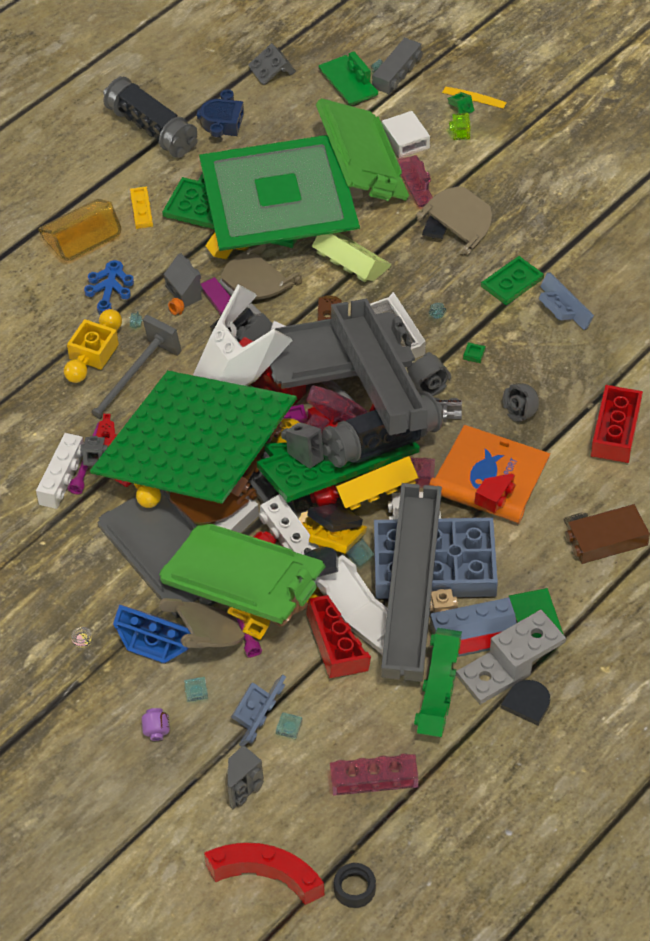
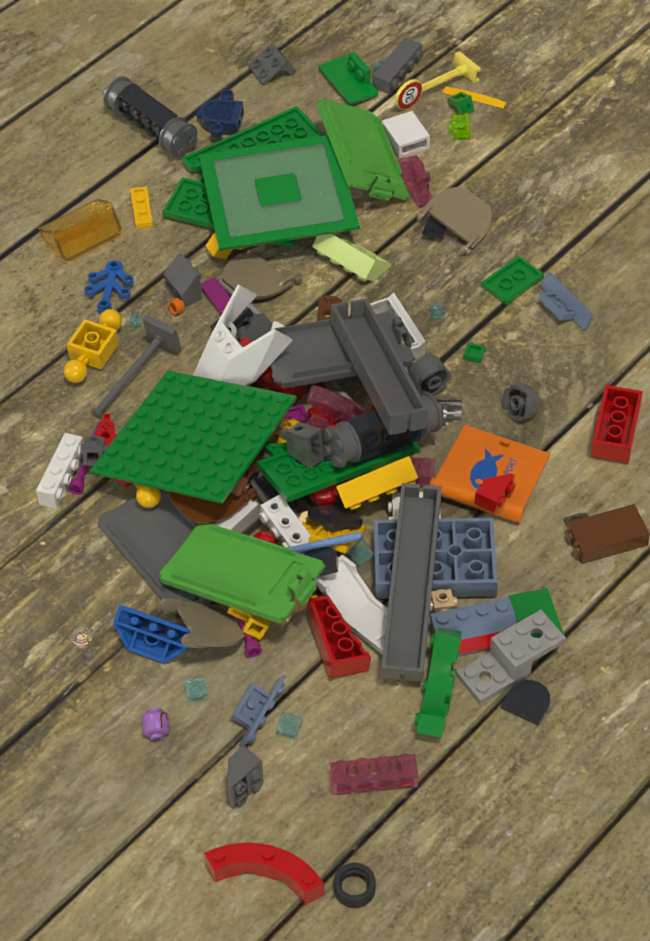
none -> green wing [182,106,324,172]
none -> medium blue piece [287,532,362,553]
none -> light yellow piece [395,51,481,110]

